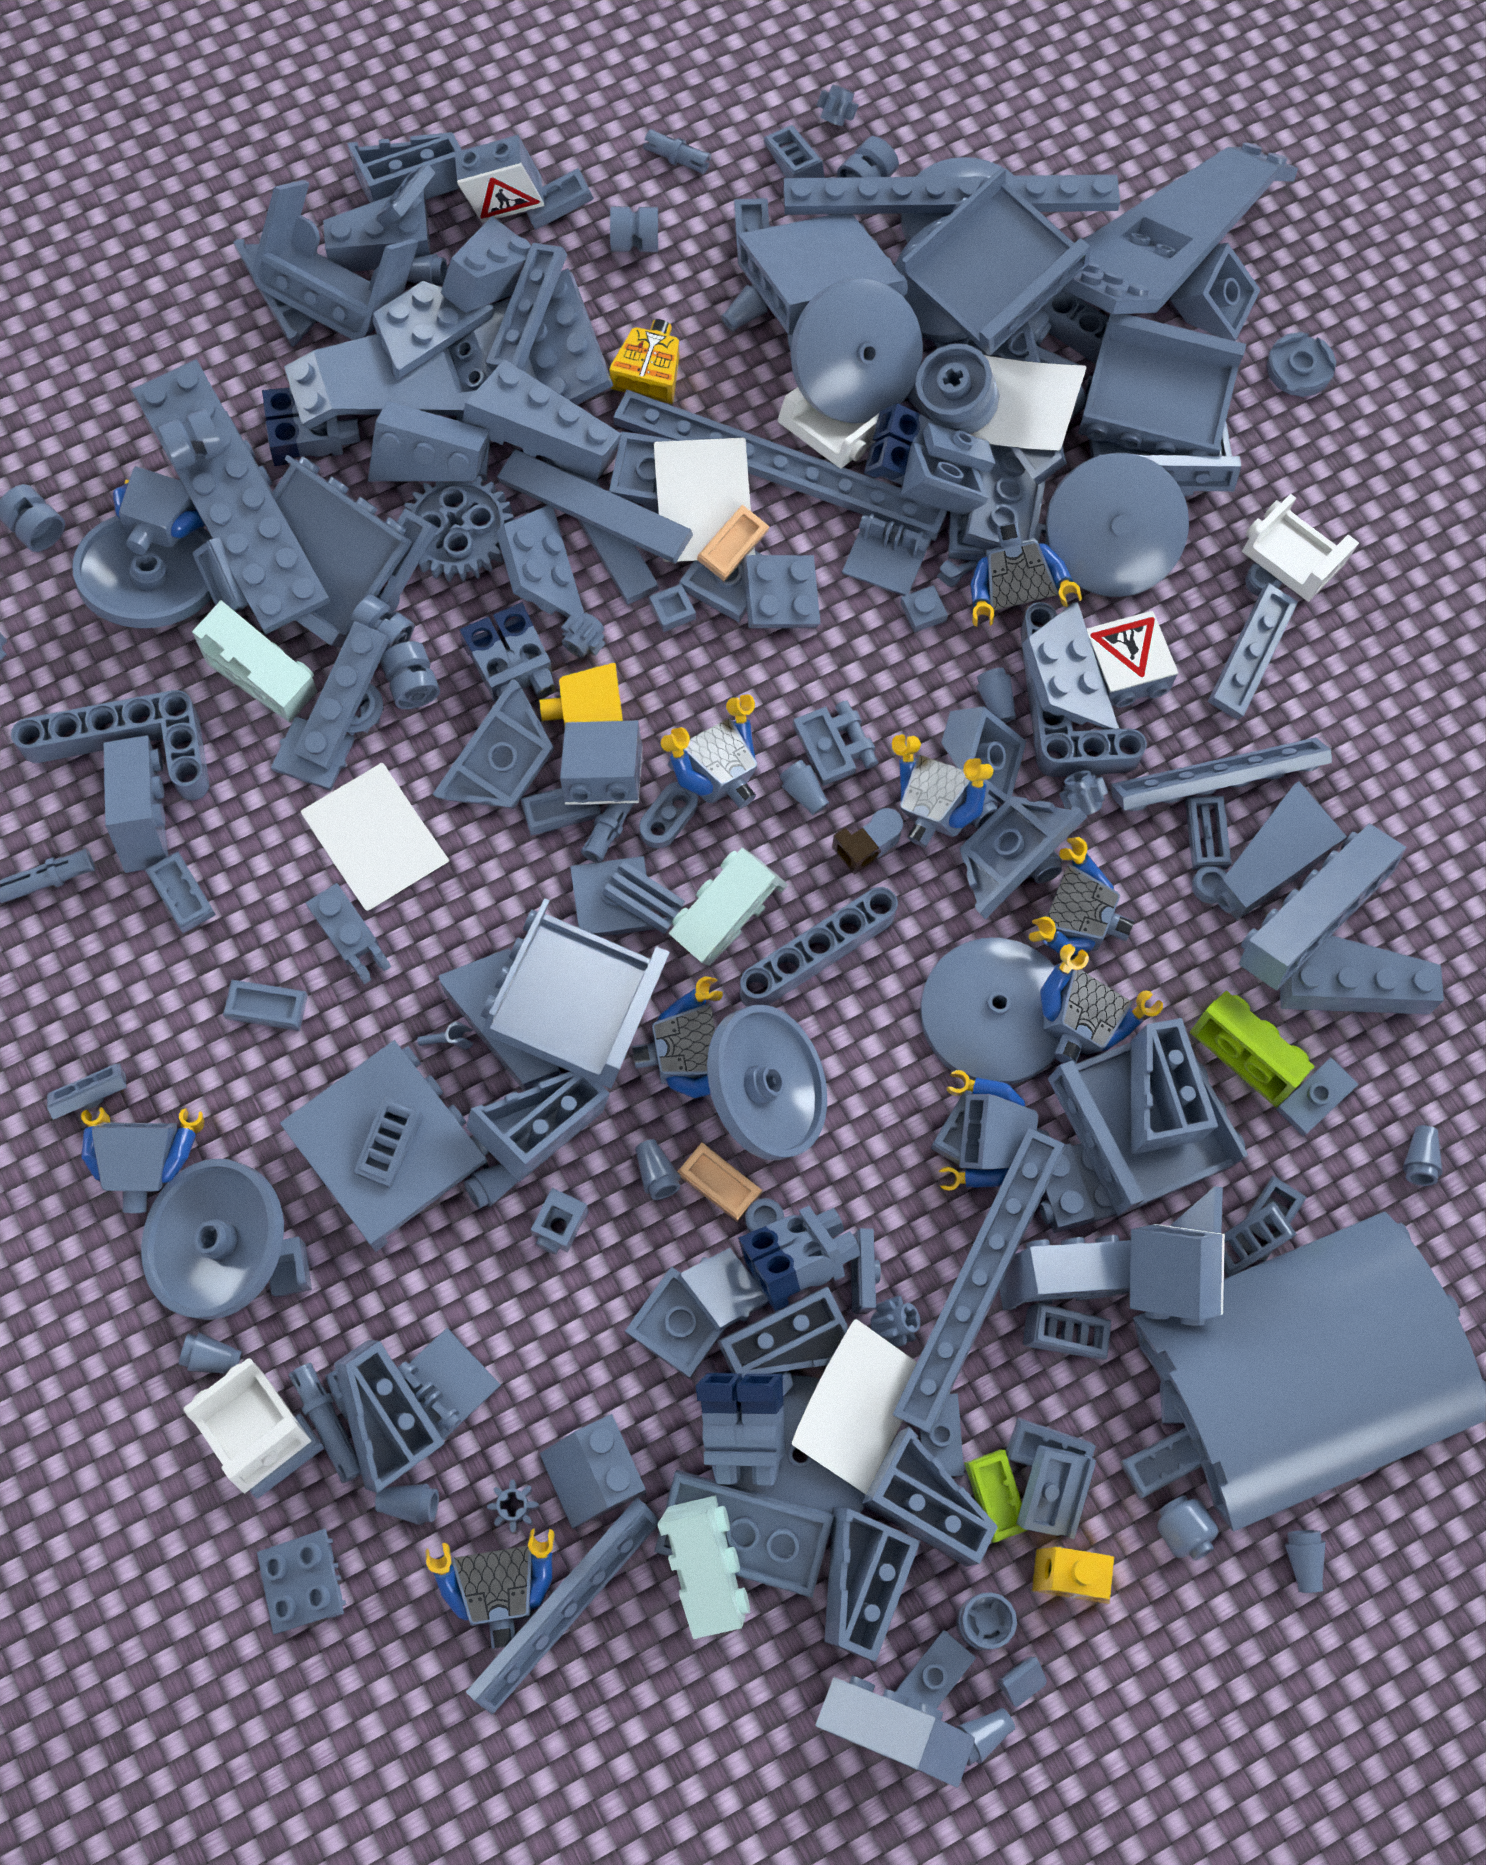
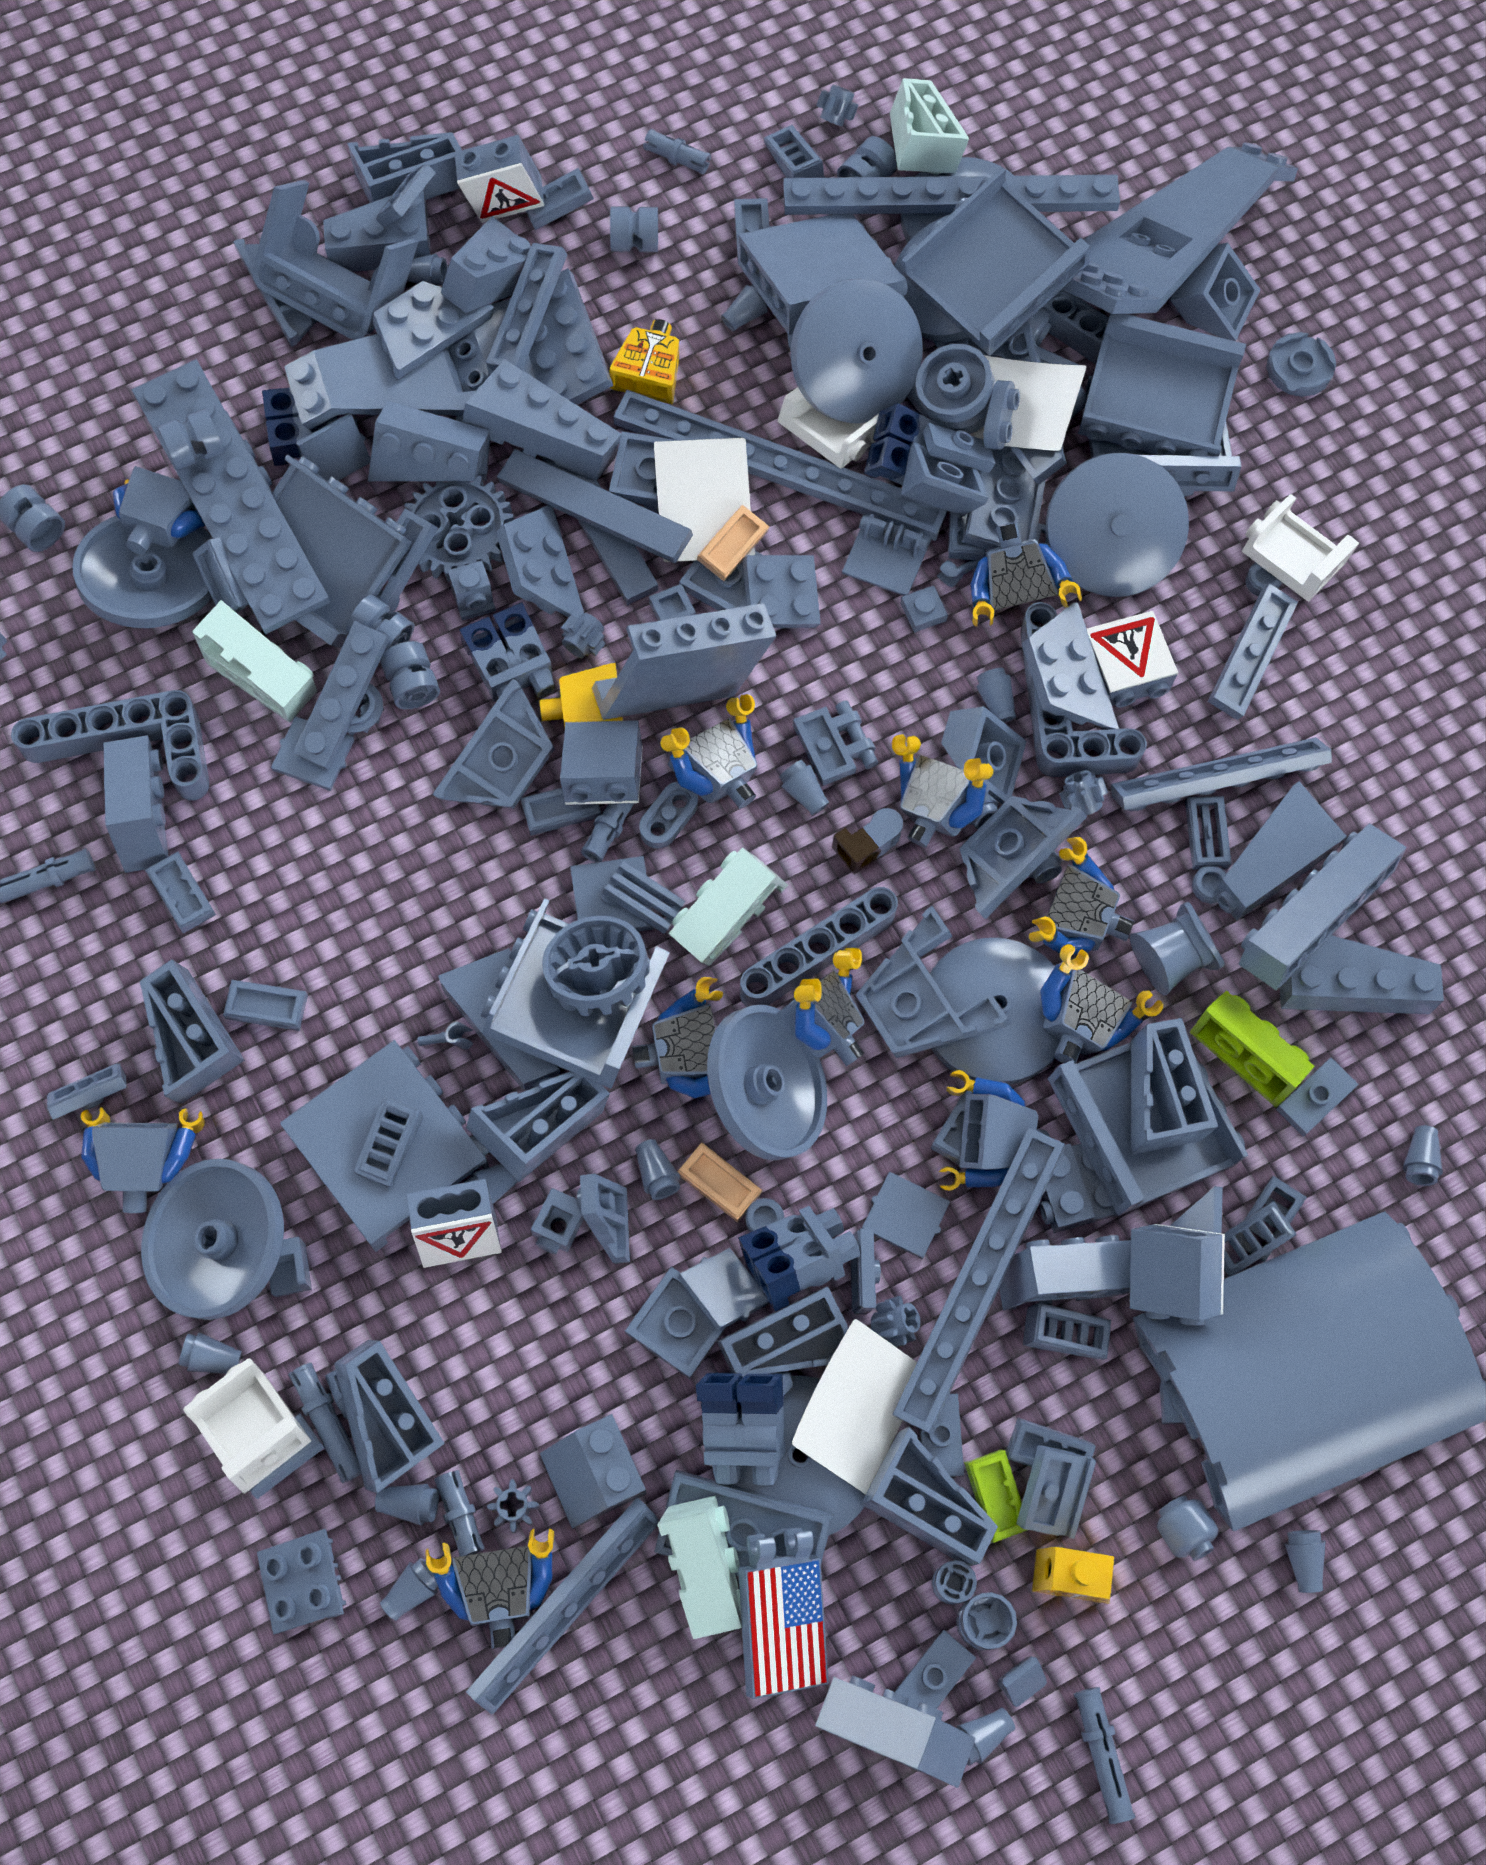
white sticker [301,763,449,911] -> none
sand blue hinge [305,883,391,984] -> none
sand blue hinge [397,1328,501,1440] -> none
sand blue wedge [824,1507,920,1662] -> none
sand blue plate [1120,1427,1207,1499] -> none
none -> sand blue wedge [140,959,245,1104]
none -> sand blue piece [296,413,371,481]
none -> sand blue cone [380,1558,438,1621]
none -> piece [407,1179,502,1268]
none -> sand blue pin [434,1470,485,1557]
none -> sand blue brick [448,561,496,621]
none -> sand blue gear [542,916,650,1016]
none -> sand blue wing [577,1173,630,1264]
none -> sand blue panel [592,603,776,720]
none -> tile [738,1527,828,1699]
none -> torso [777,948,864,1066]
none -> sand blue wing [856,906,1011,1058]
none -> sand blue piece [862,1172,950,1259]
none -> light aqua wedge [890,78,969,175]
none -> sand blue wheel [931,1560,977,1605]
none -> sand blue plate [983,380,1020,450]
none -> sand blue pin [1073,1687,1136,1824]
none -> sand blue hat [1130,902,1225,996]

